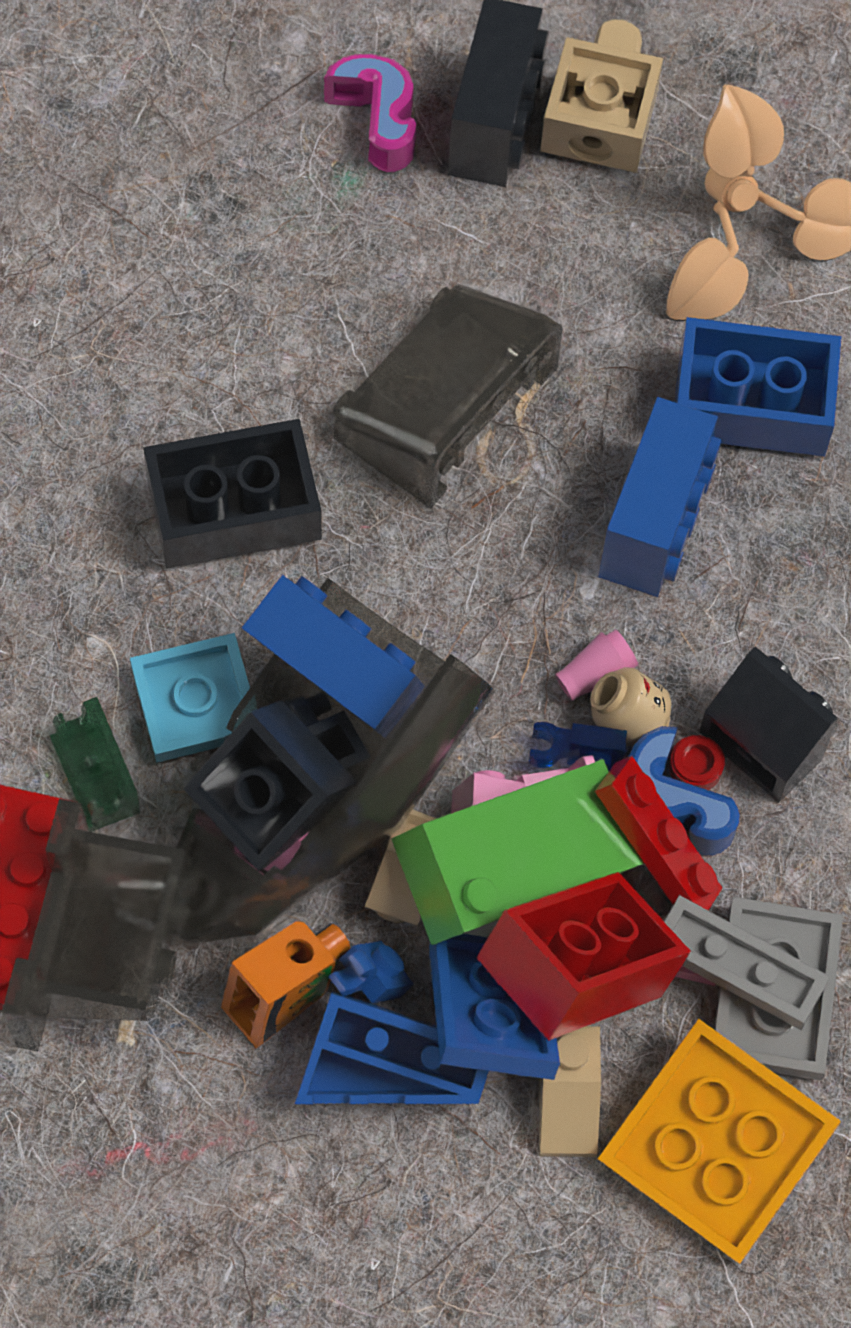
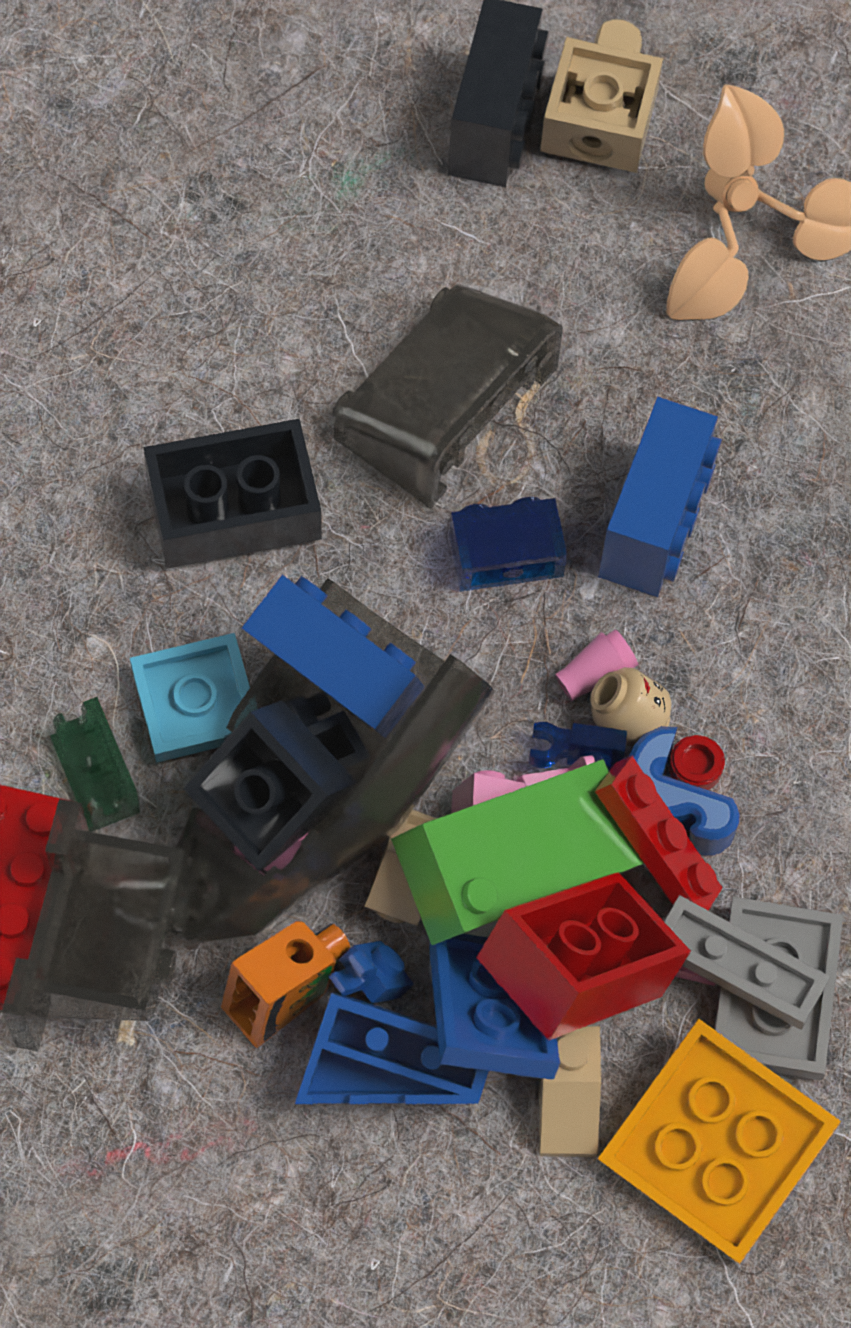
dark pink animal [324,54,416,172] -> none
blue brick [675,317,842,457] -> none
black slope [699,646,838,803] -> none
none -> clear blue brick [449,497,567,592]

